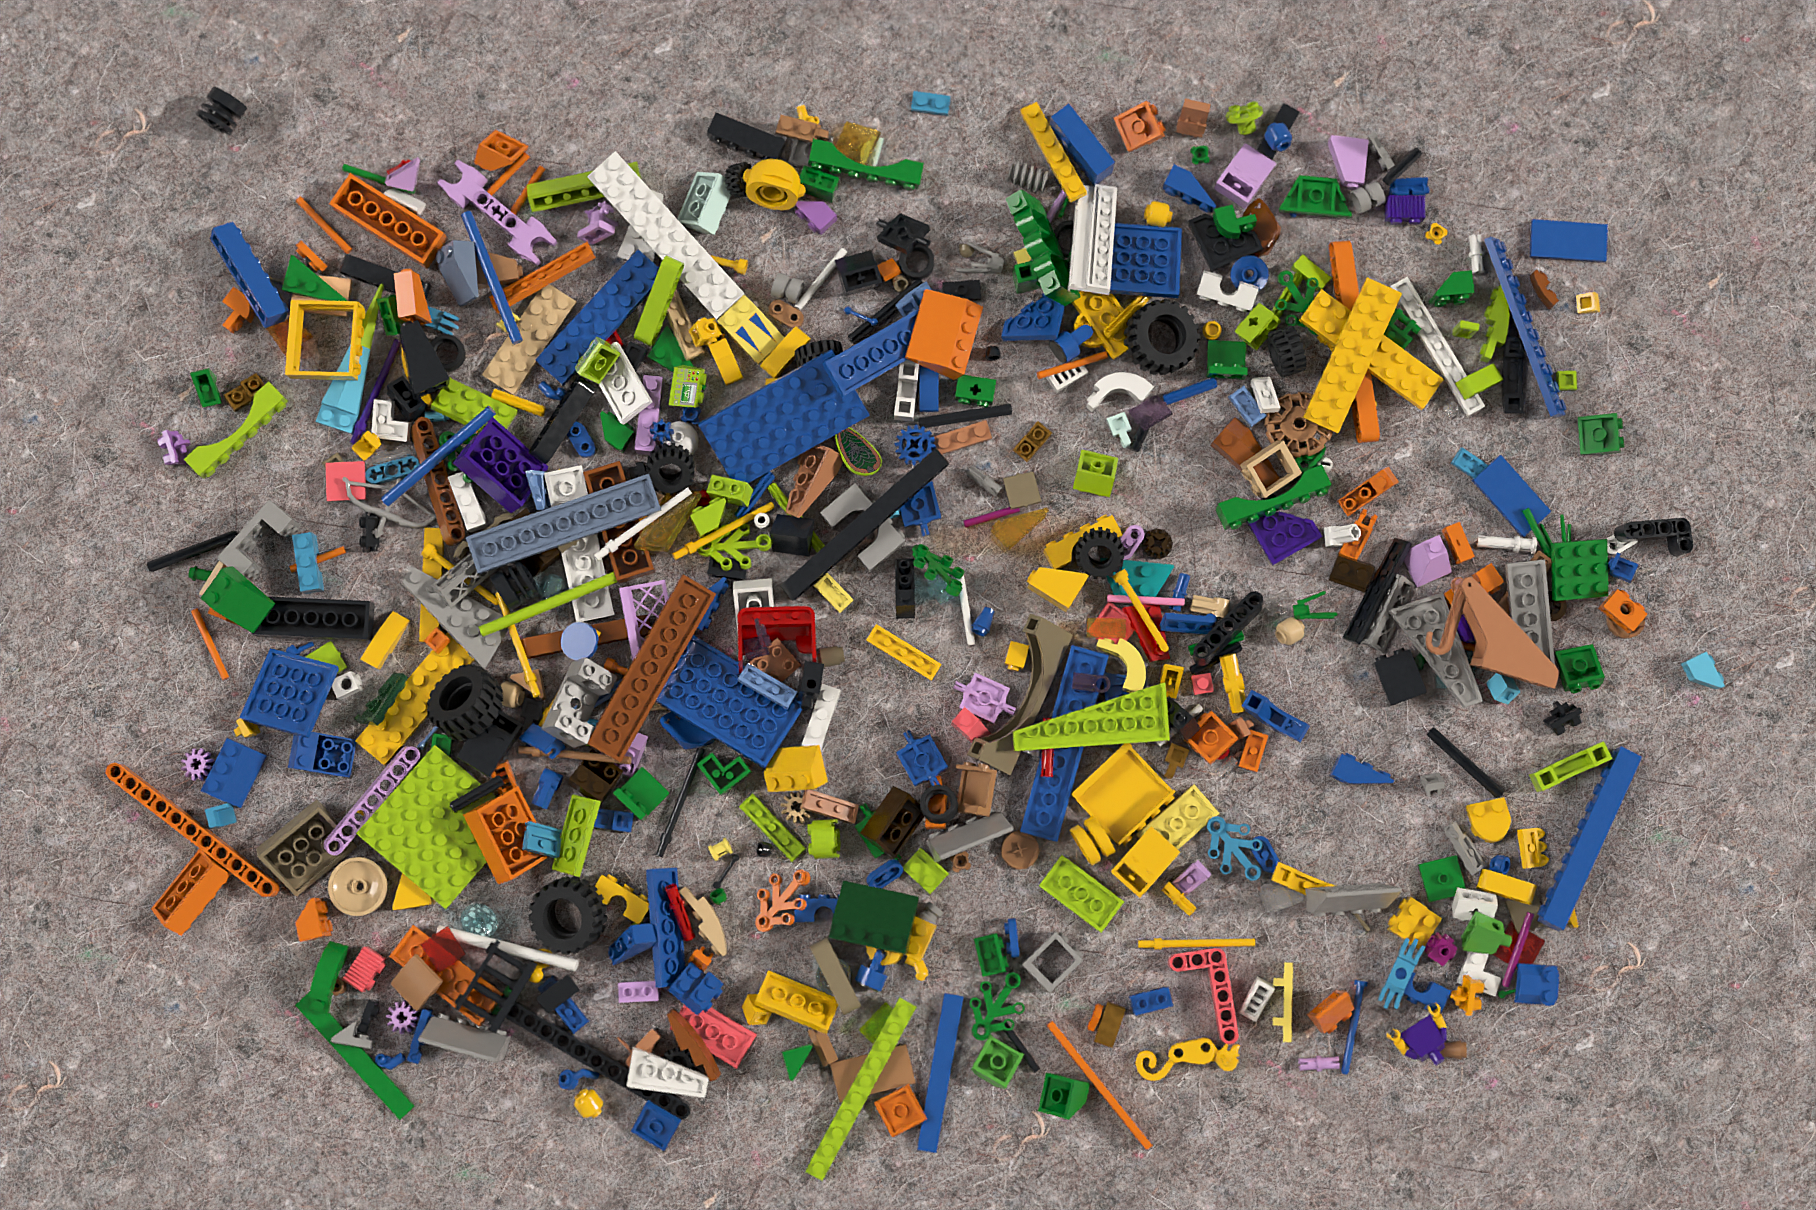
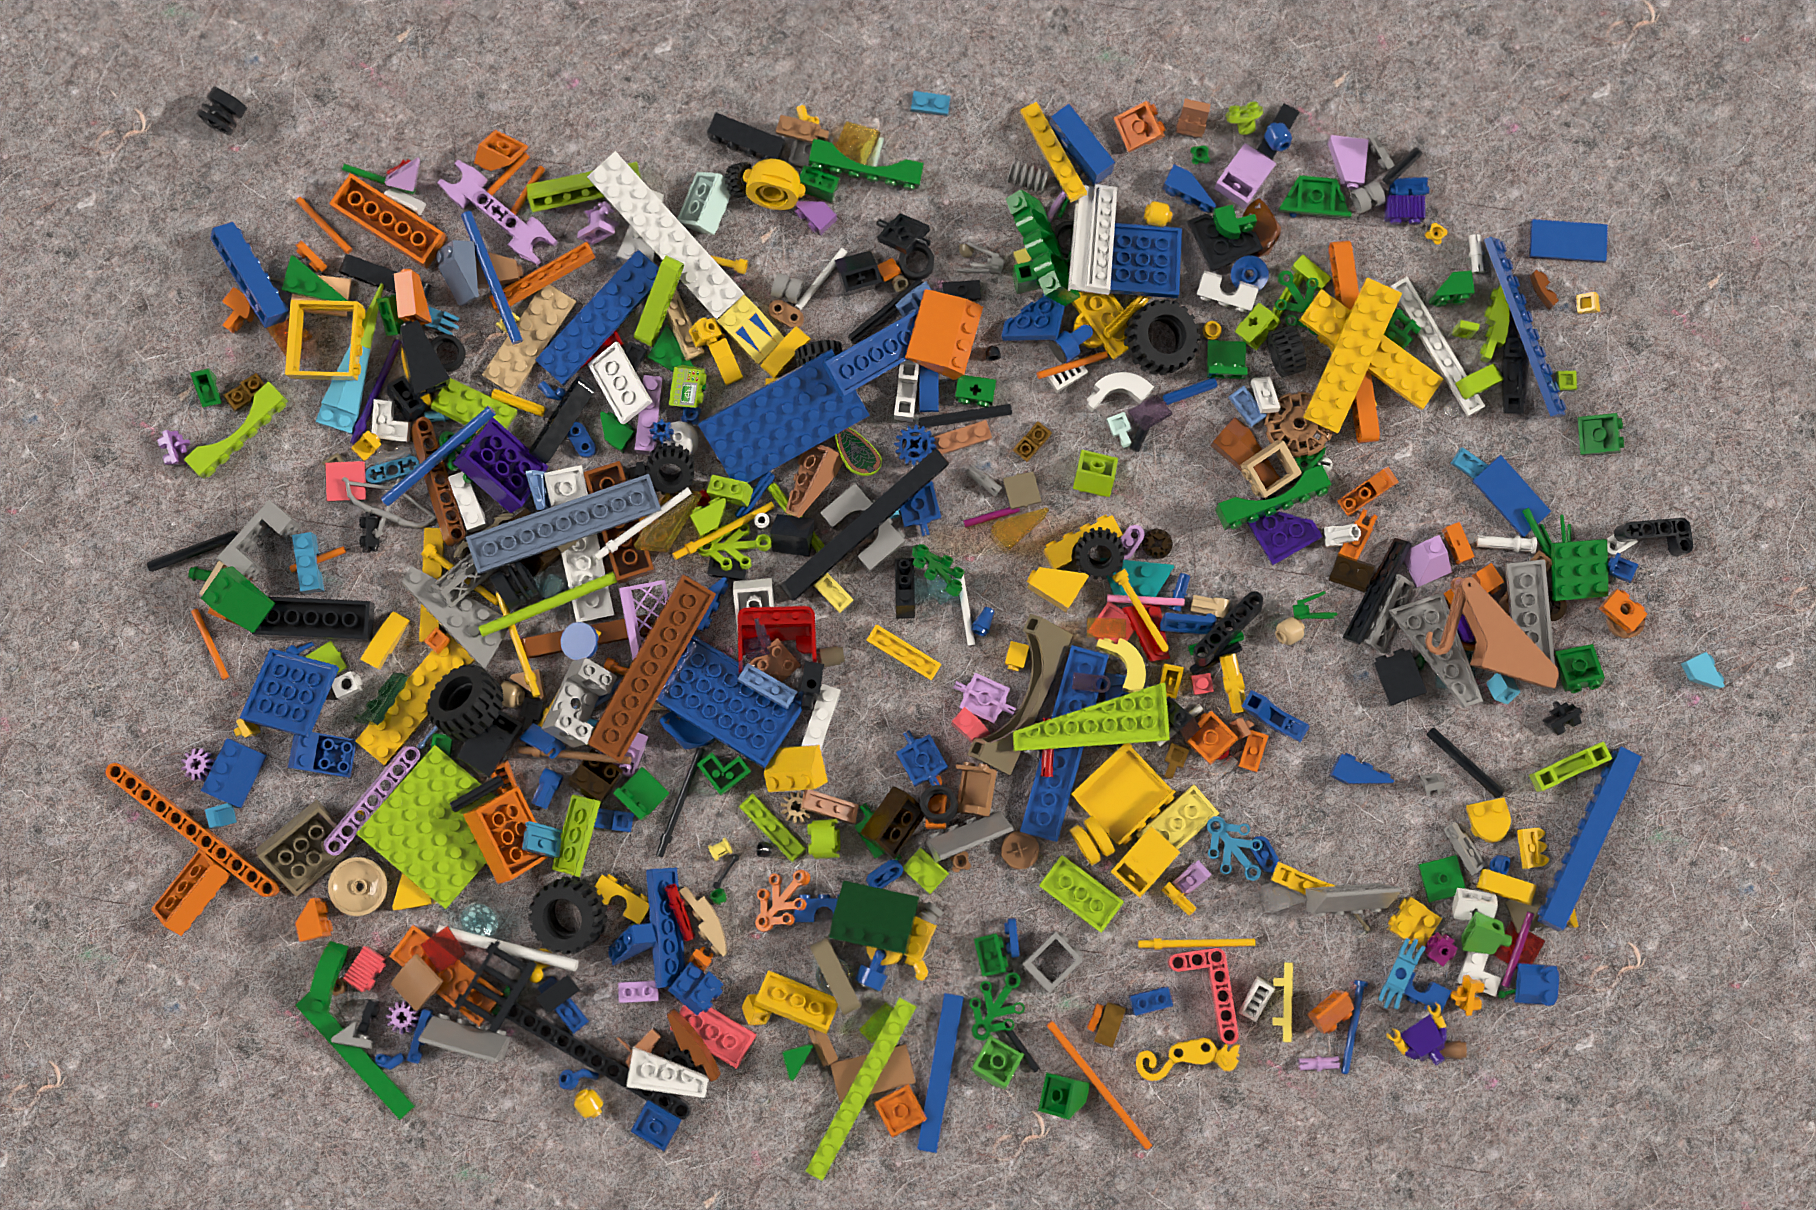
lime slope [575,336,621,384] -> none
blue hinge [844,307,878,326] -> none

